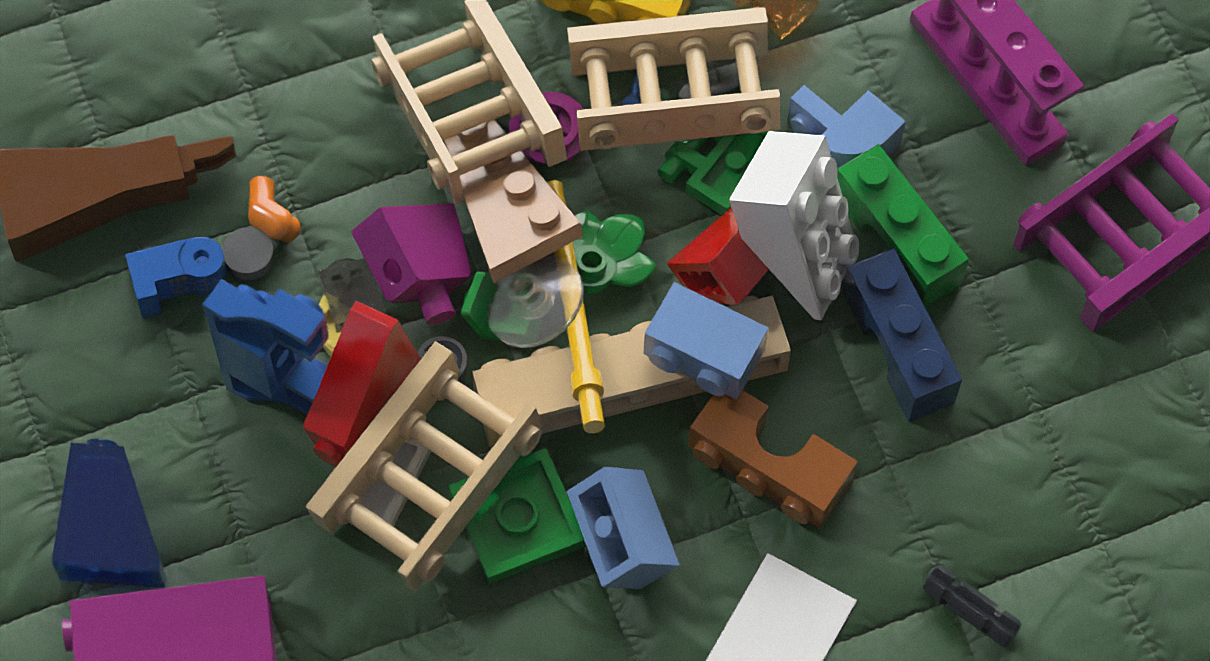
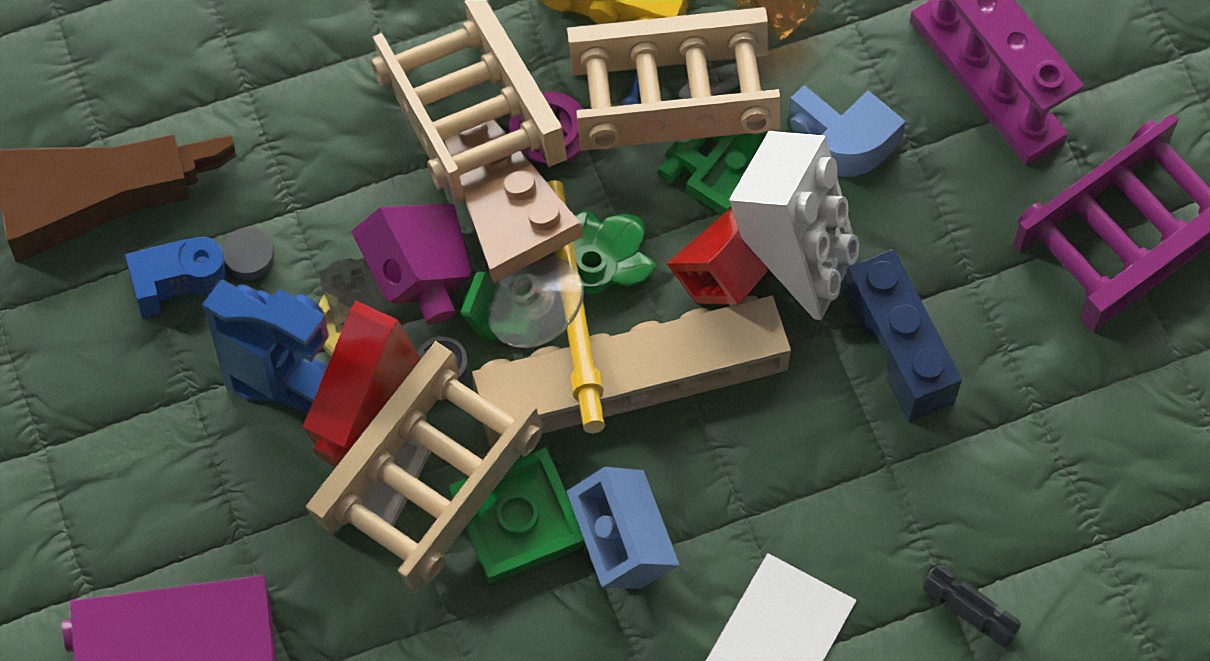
clear blue slope [51,438,167,588] -> none
orange arm [248,176,301,243] -> none
medium blue brick [643,282,768,400] -> none
dark orange arch [688,390,858,529] -> none
green arch [837,144,969,307] -> none

